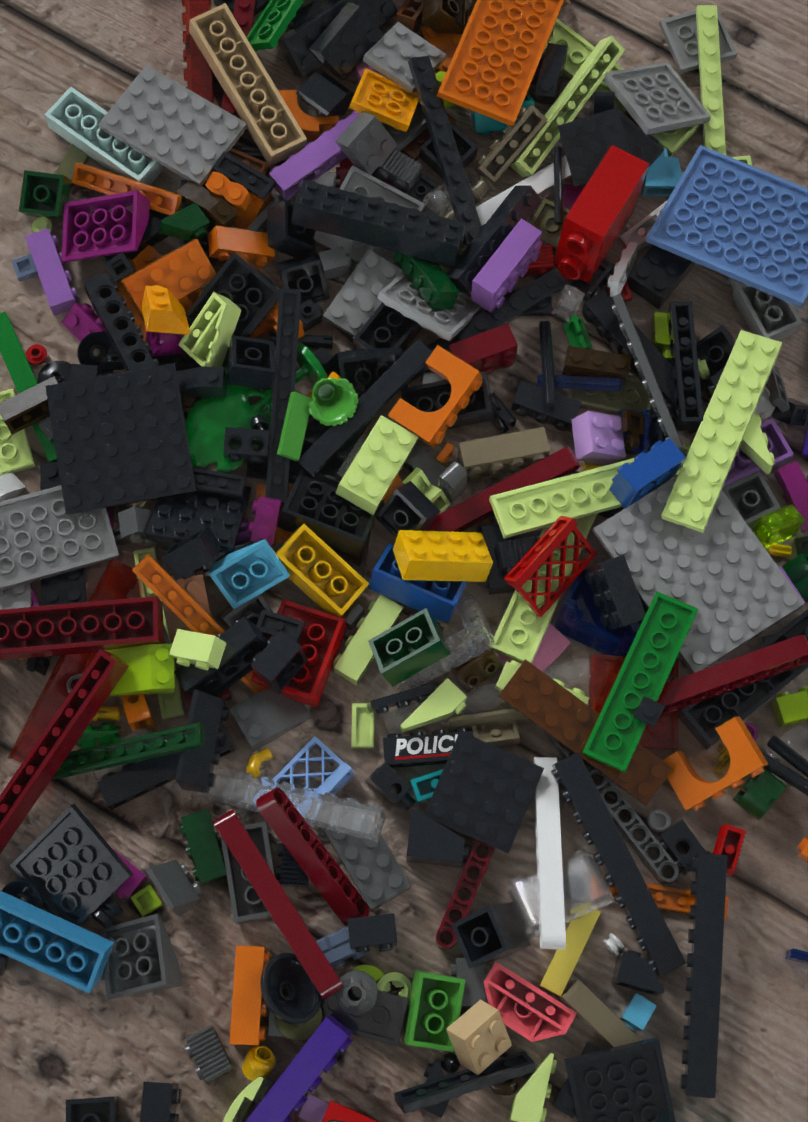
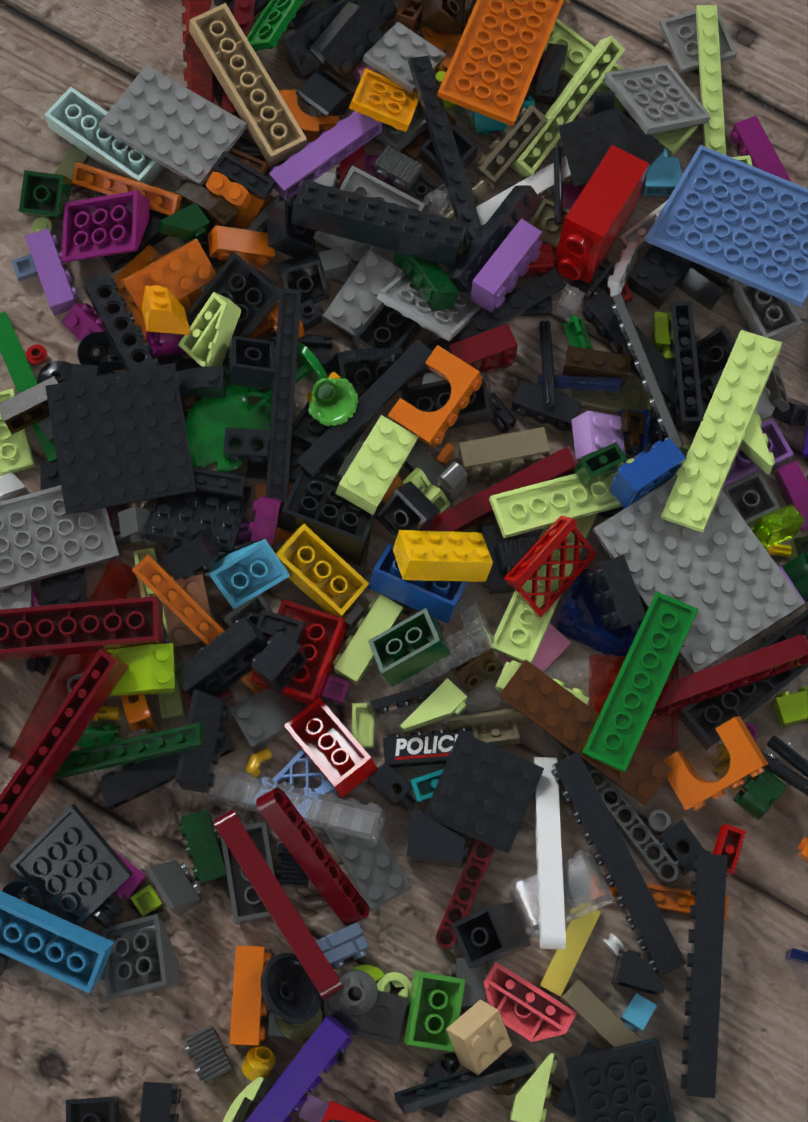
black brick [105,252,138,284] -> none
yellowish green brick [169,629,226,670] -> none
black hinge [250,415,269,430] -> none
bright green tile [277,391,313,461] -> none
dark grey brick [335,111,398,175] -> none
black brick [347,913,397,953] -> none
black plate [633,696,665,728] -> none
yellowish green plate [698,359,710,380] -> none
none -> red brick [284,697,378,798]
none -> magenta plate [321,675,350,705]
none -> dark green brick [574,442,628,488]
none -> black panel [678,263,730,310]
none -> magenta brick [730,116,792,182]

